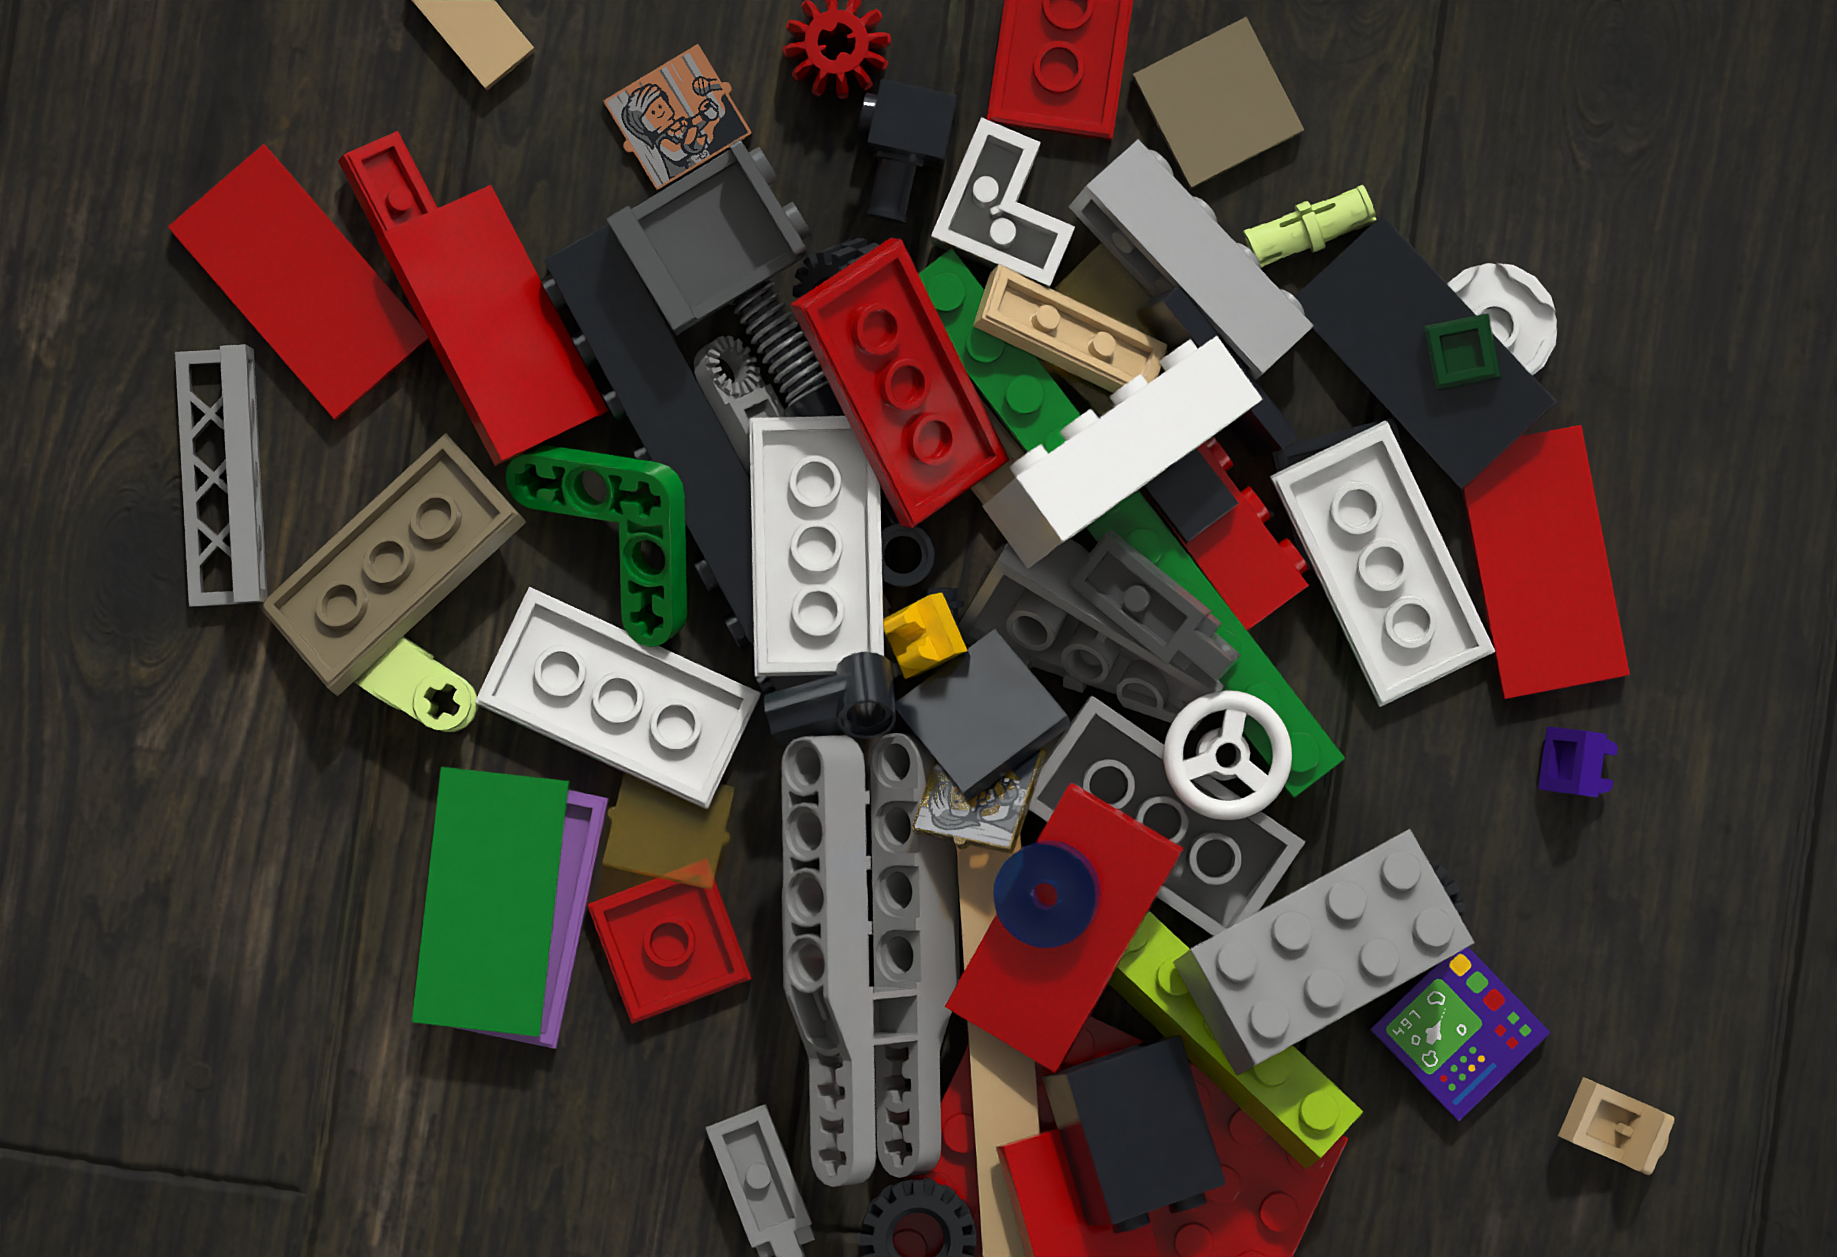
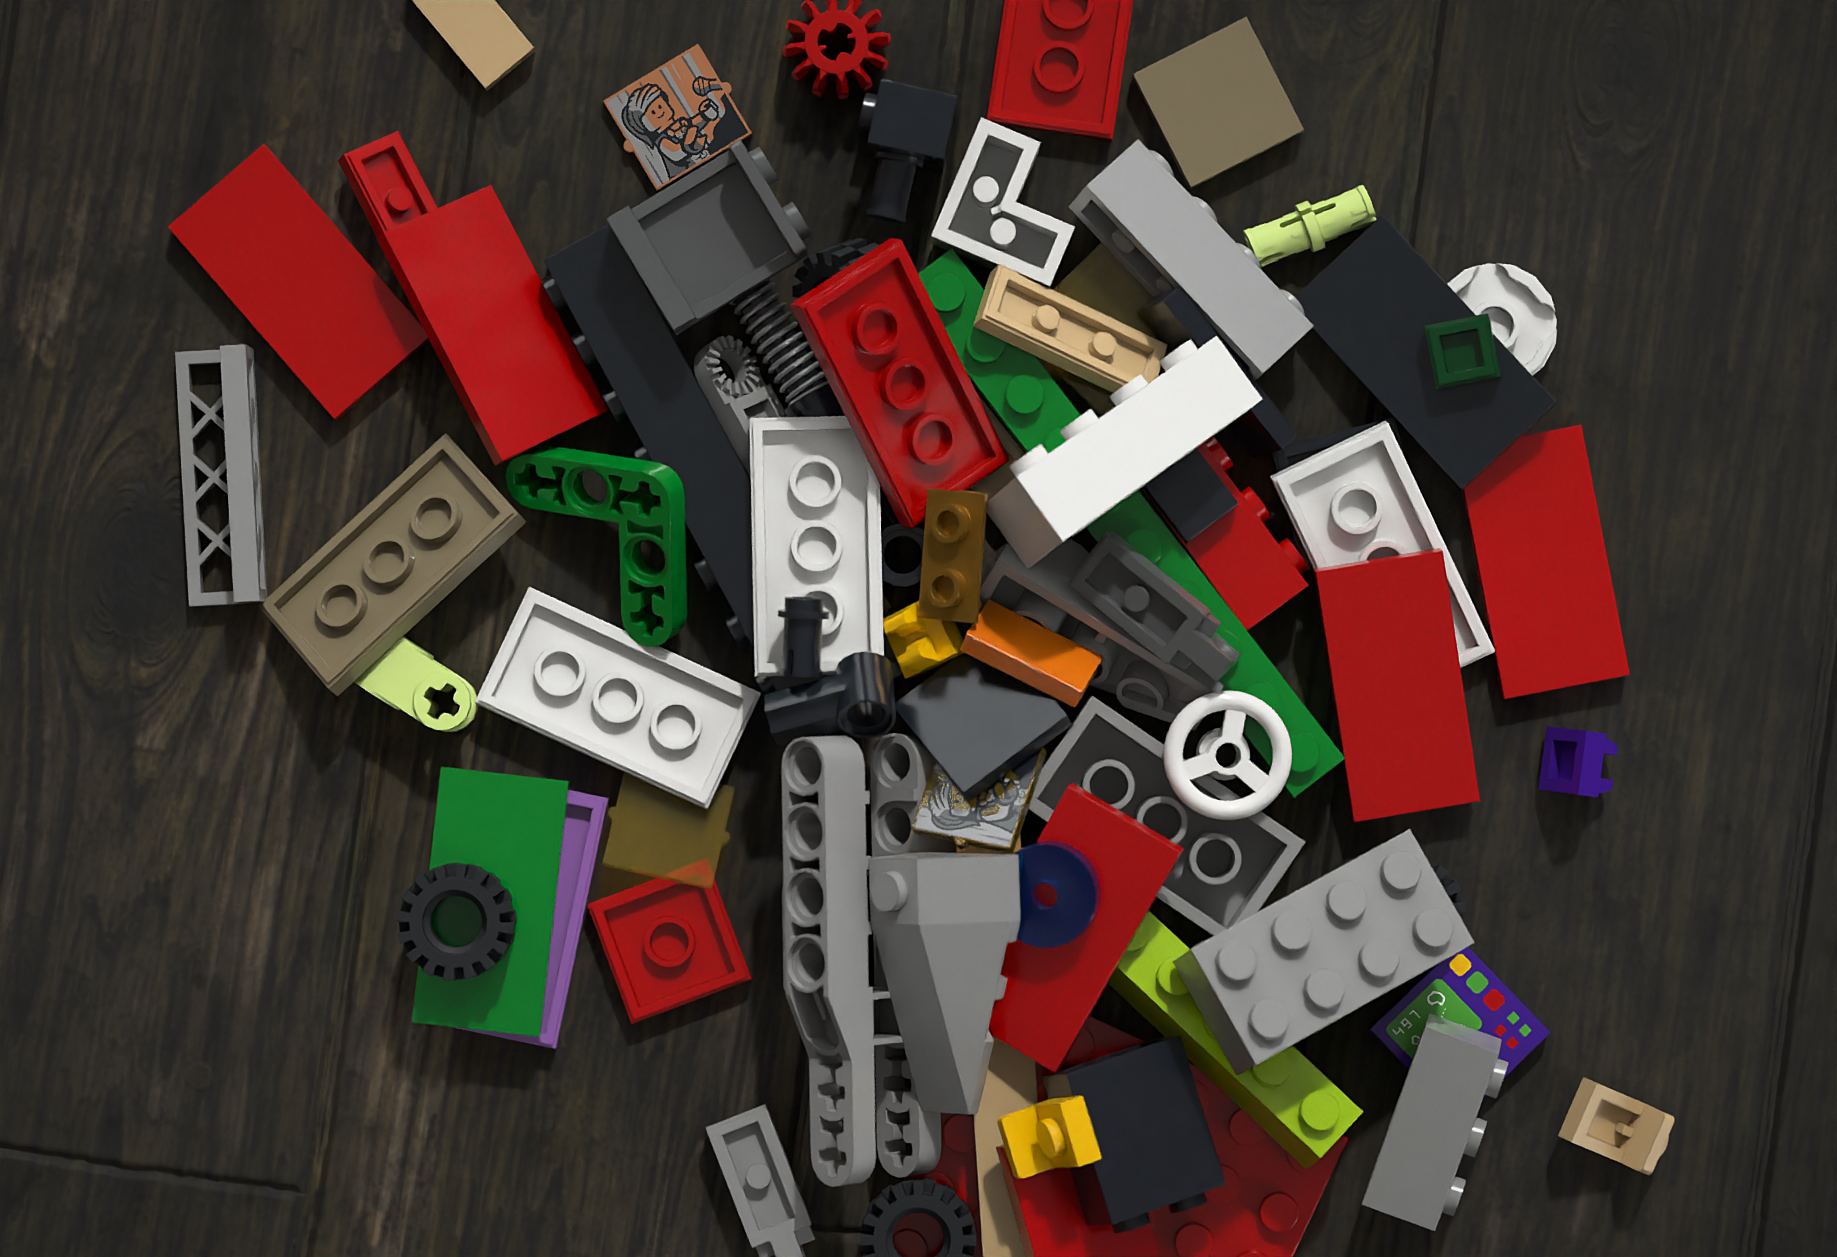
none -> black tyre [396,863,517,981]
none -> black pin [778,597,829,678]
none -> light grey wedge [868,852,1020,1115]
none -> pearl gold hinge [918,489,988,624]
none -> orange tile [960,599,1103,707]
none -> yellow bracket [997,1096,1102,1178]
none -> red tile [1313,548,1480,822]
none -> light grey brick [1362,1013,1509,1231]

